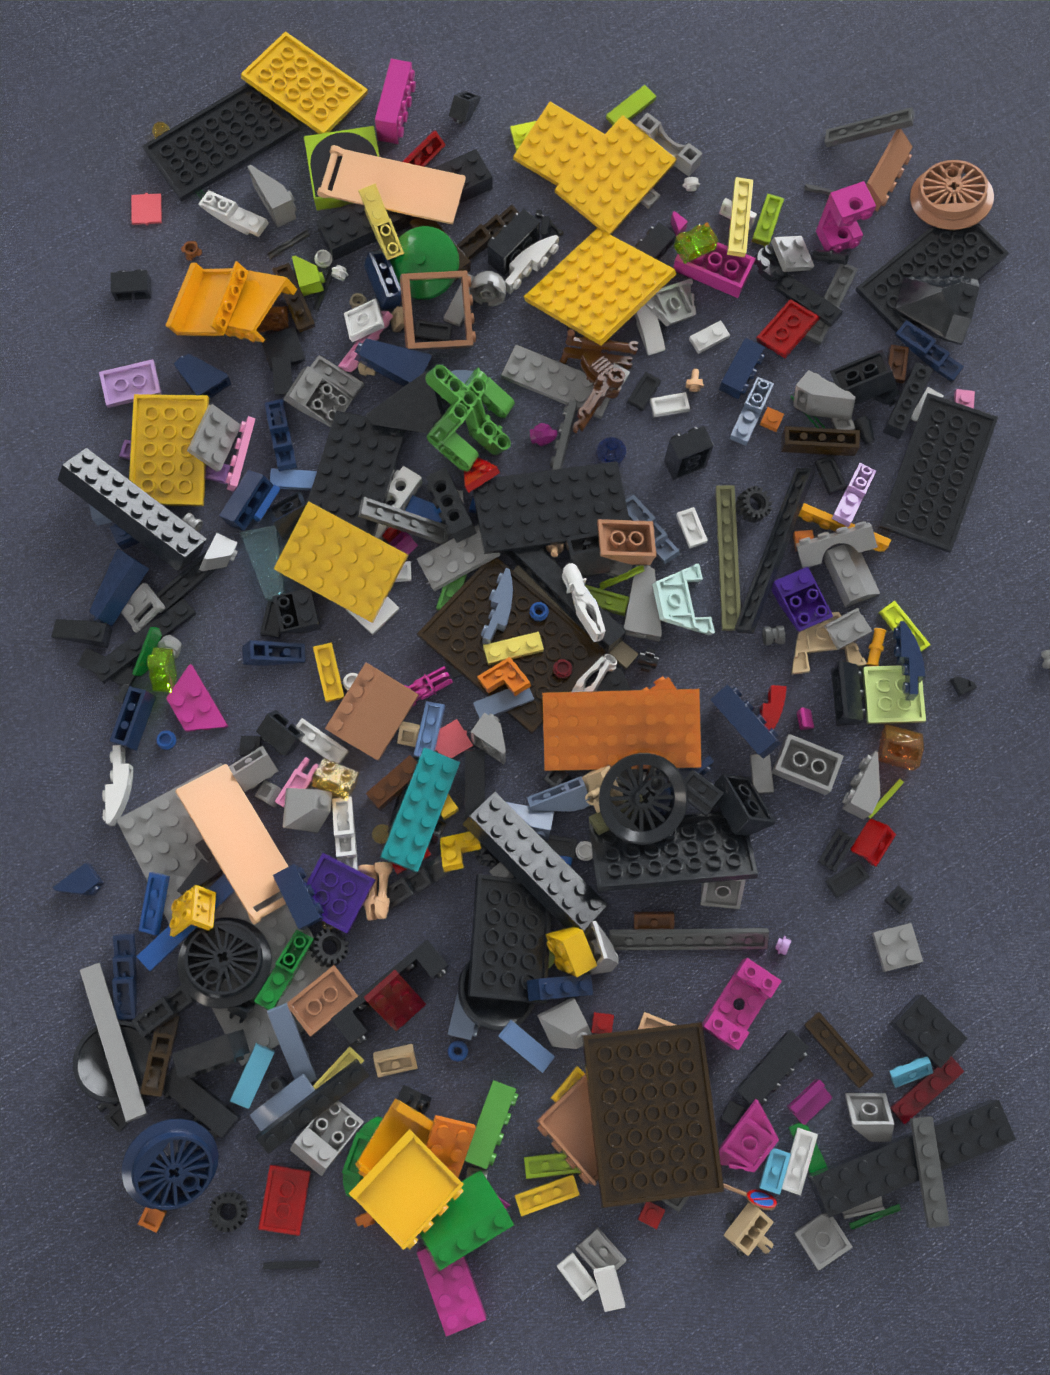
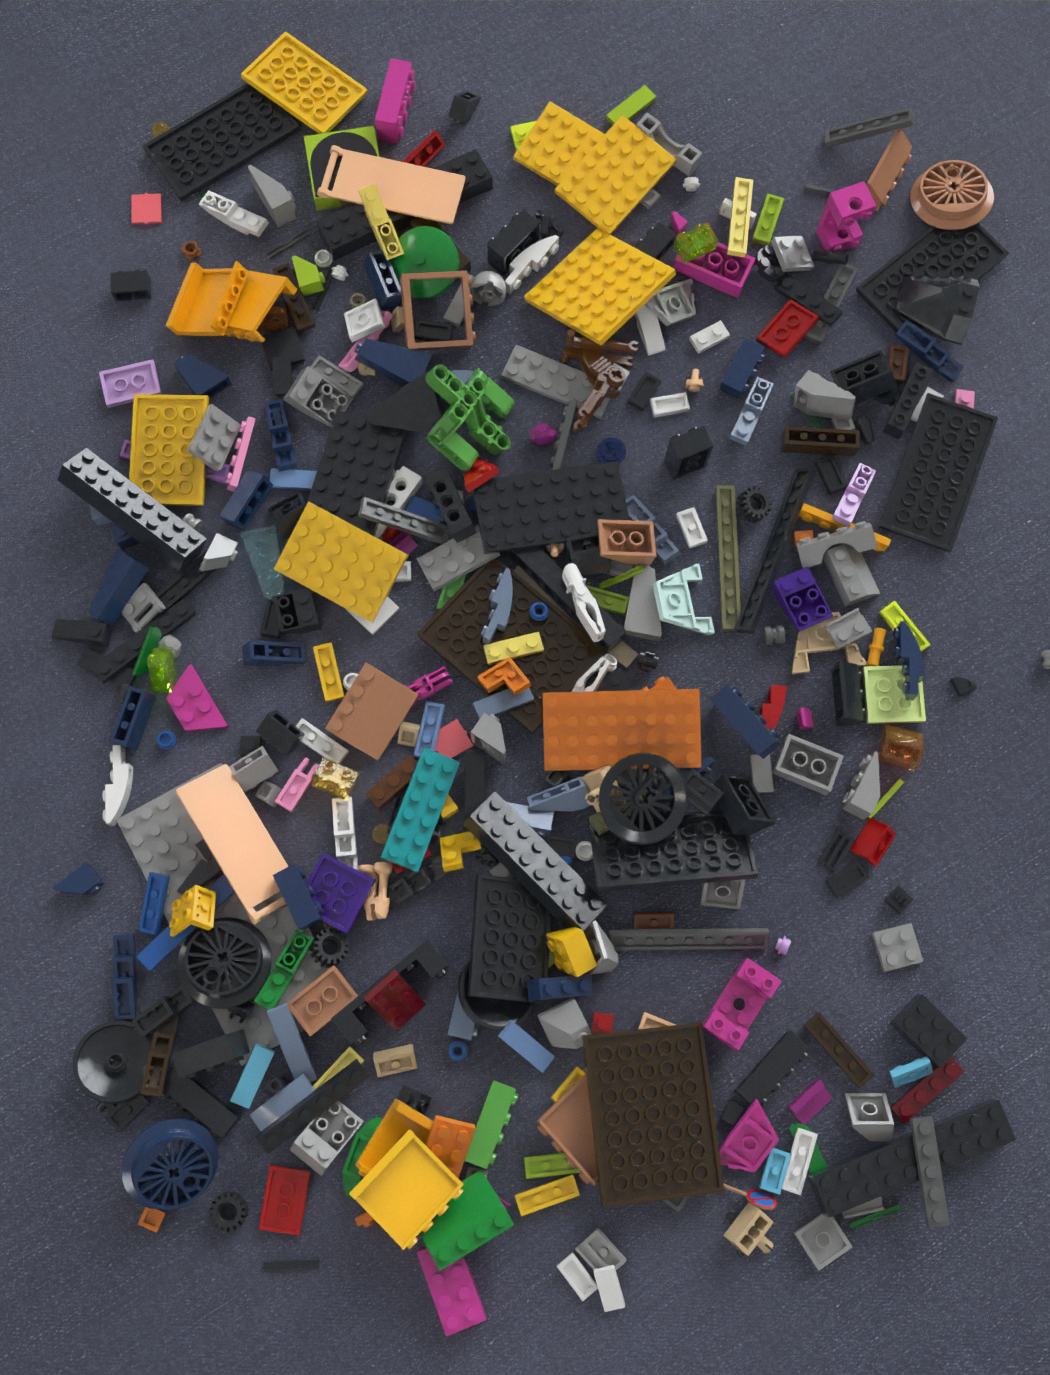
light grey tile [80,963,147,1123] -> none
blue tile [253,484,280,522] -> none
light grey slope [283,788,332,833] -> none
dark brown slope [457,204,519,259] -> none
dark red plate [553,659,572,679] -> none
red plate [638,1202,665,1229] -> none
orange plate [760,407,784,432] -> none

